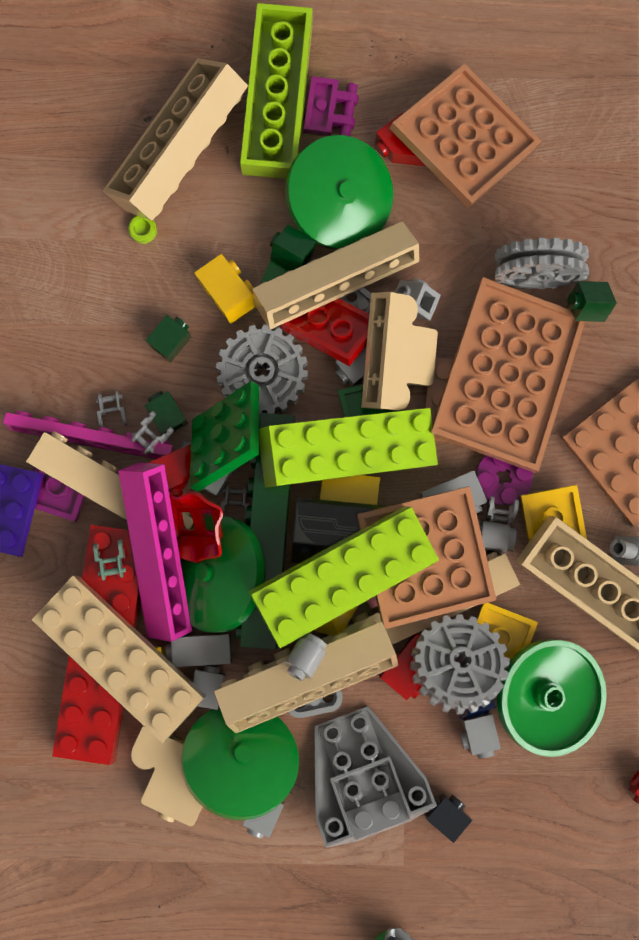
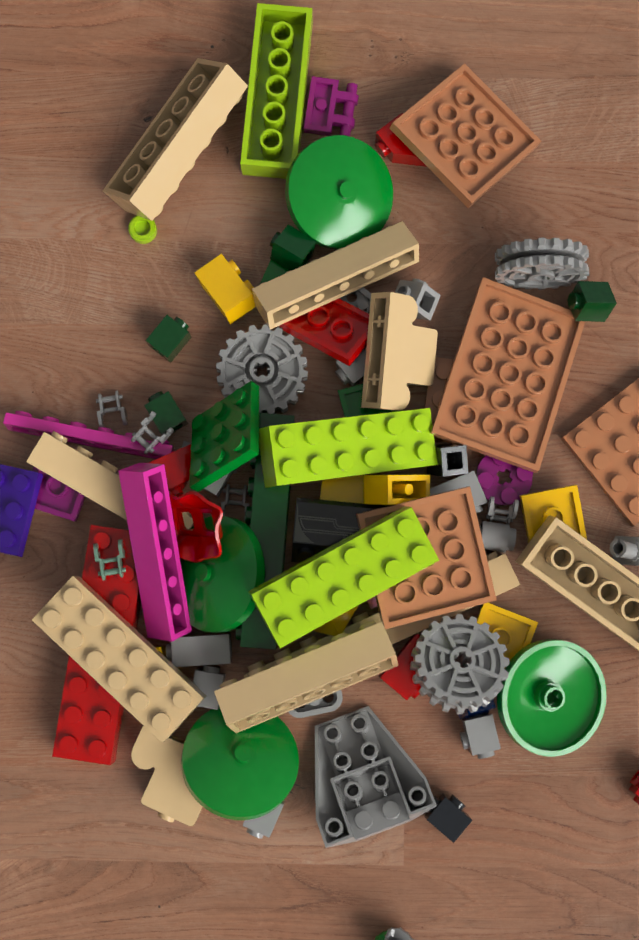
light grey brick [285,633,327,681] -> none
none -> yellow brick [364,474,430,505]
none -> black brick [427,443,468,477]

